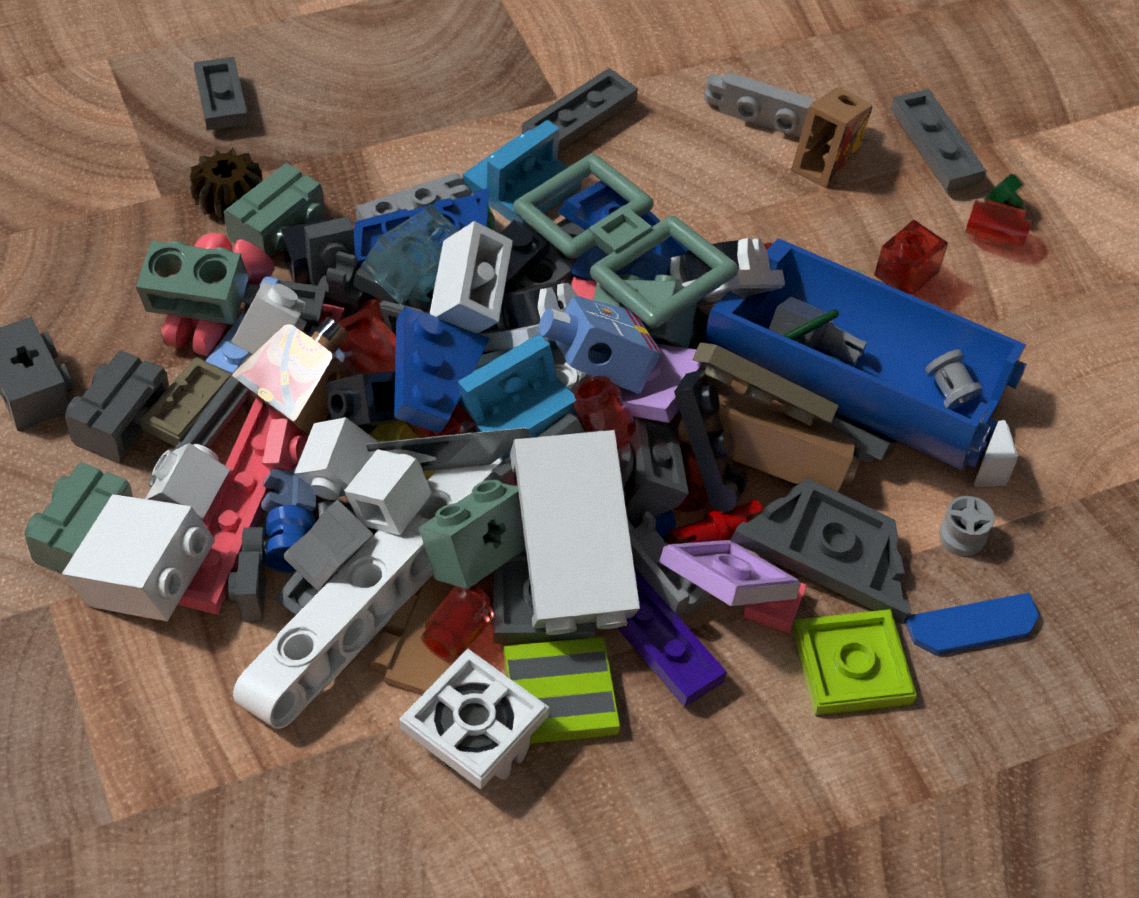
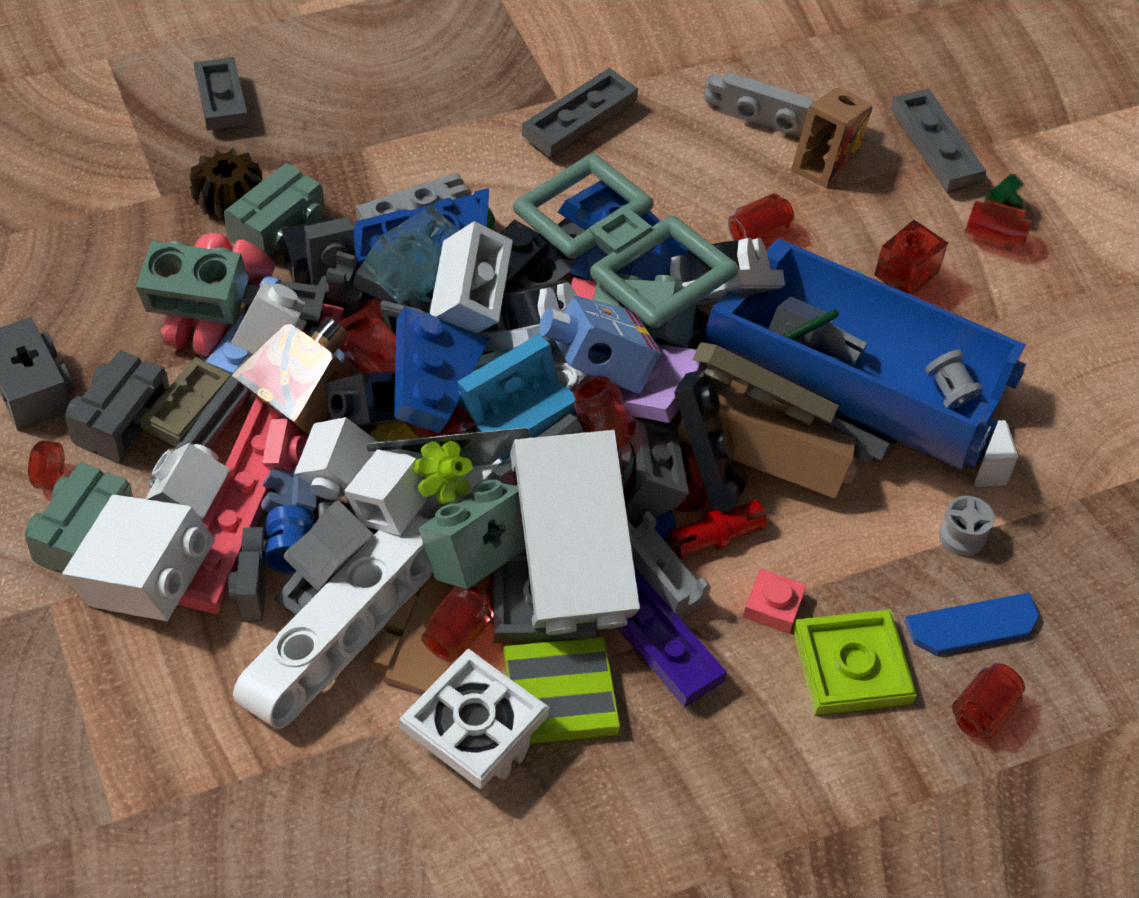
dark azure bracket [462,120,581,227] -> none
lavender plate [659,540,801,606] -> none
dark grey wing [730,478,910,623] -> none
none -> clear red tile [28,441,65,490]
none -> lime plant [414,441,473,504]
none -> clear red brick [728,193,794,244]
none -> clear red brick [952,663,1025,739]

